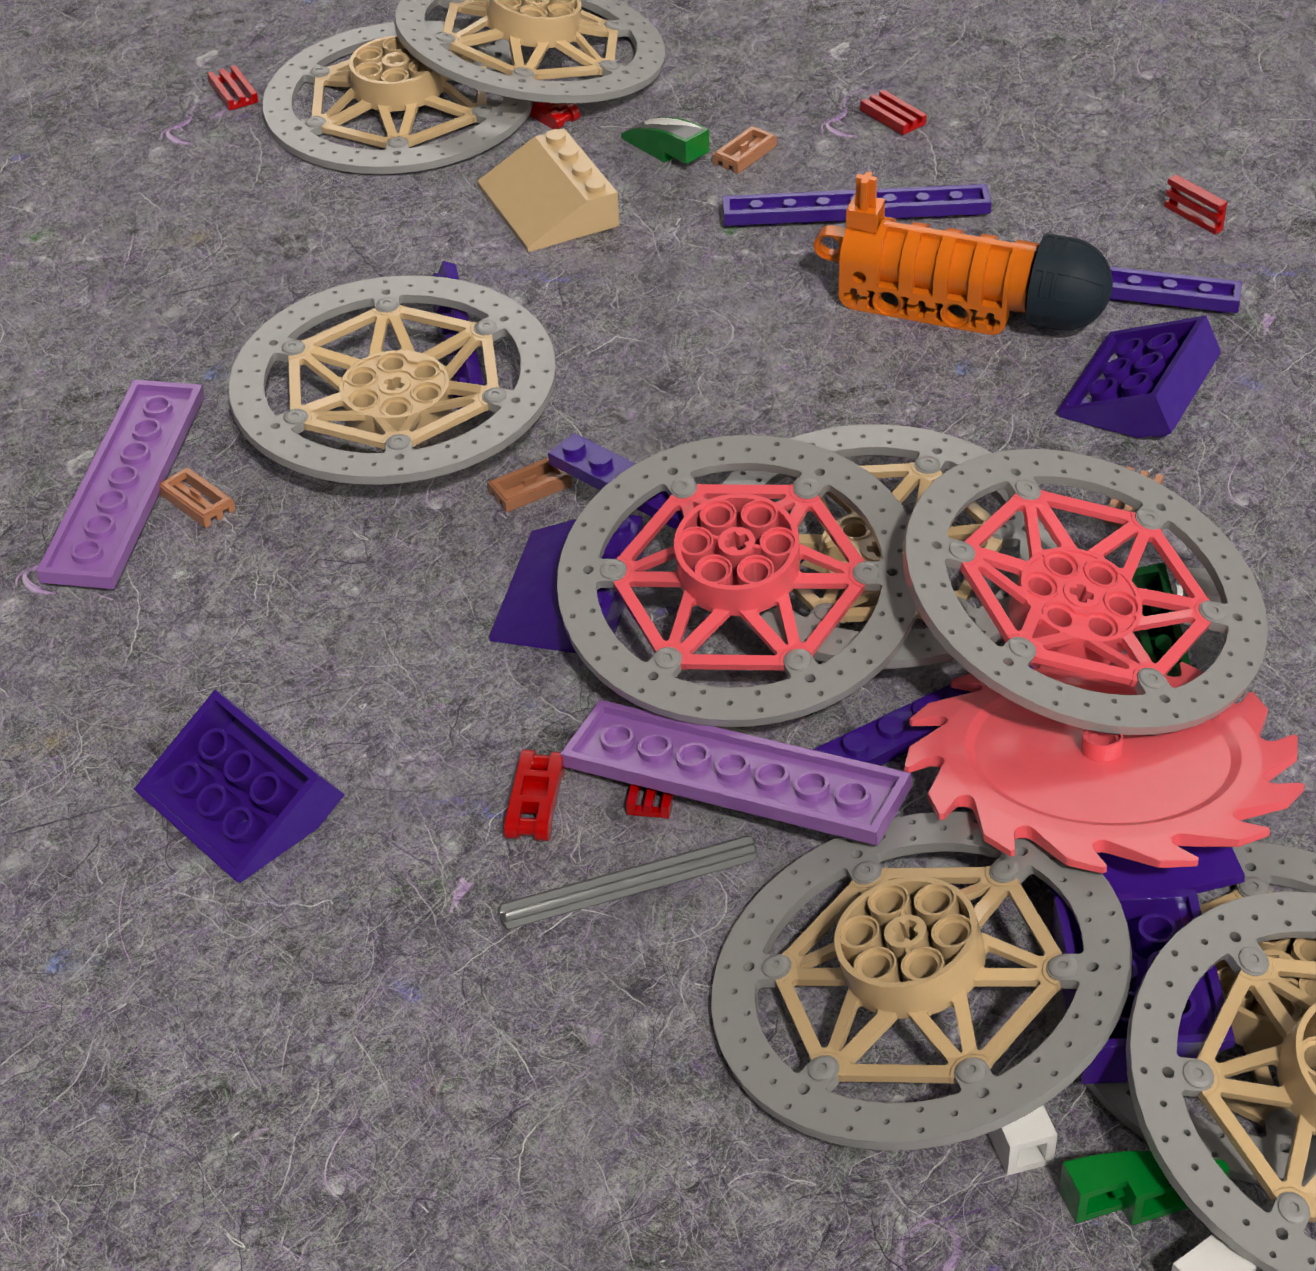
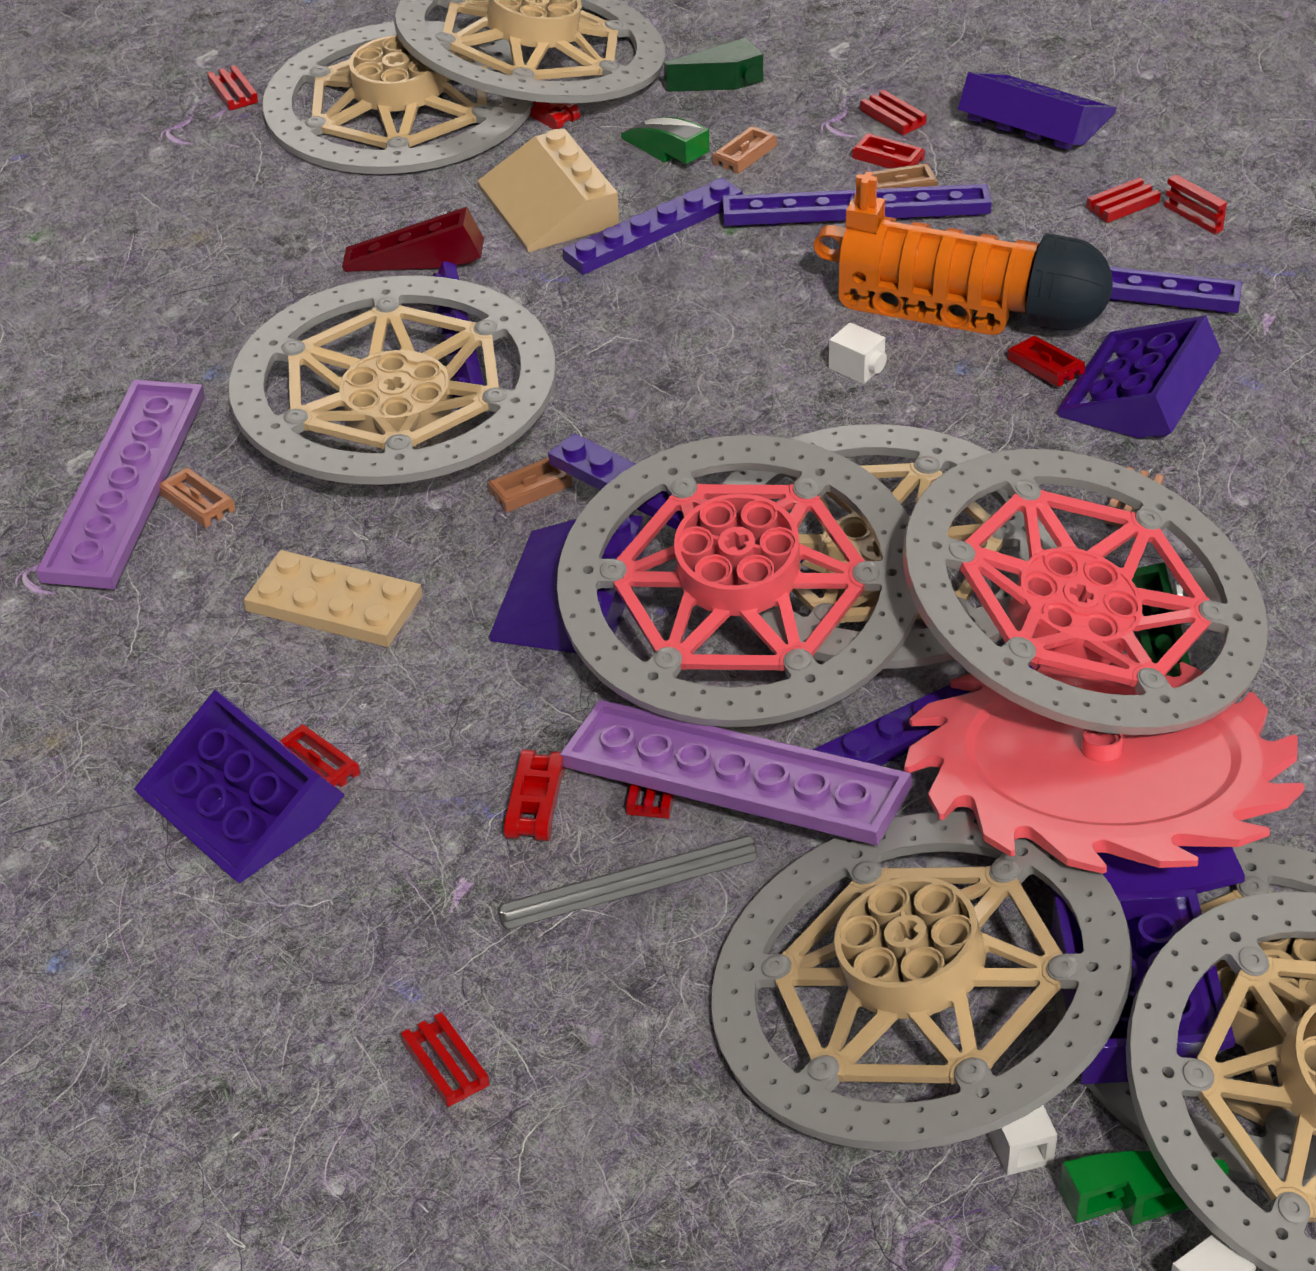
none -> tan plate [244,550,422,647]
none -> red tile [280,724,360,788]
none -> dark red slope [342,206,484,272]
none -> red tile [401,1012,490,1107]
none -> dark purple plate [562,177,743,275]
none -> dark green slope [664,38,764,92]
none -> white brick [829,322,887,384]
none -> red tile [852,133,925,169]
none -> medium nougat tile [872,163,938,189]
none -> dark purple slope [957,72,1117,149]
none -> red tile [1008,336,1085,387]
none -> red tile [1086,177,1161,223]

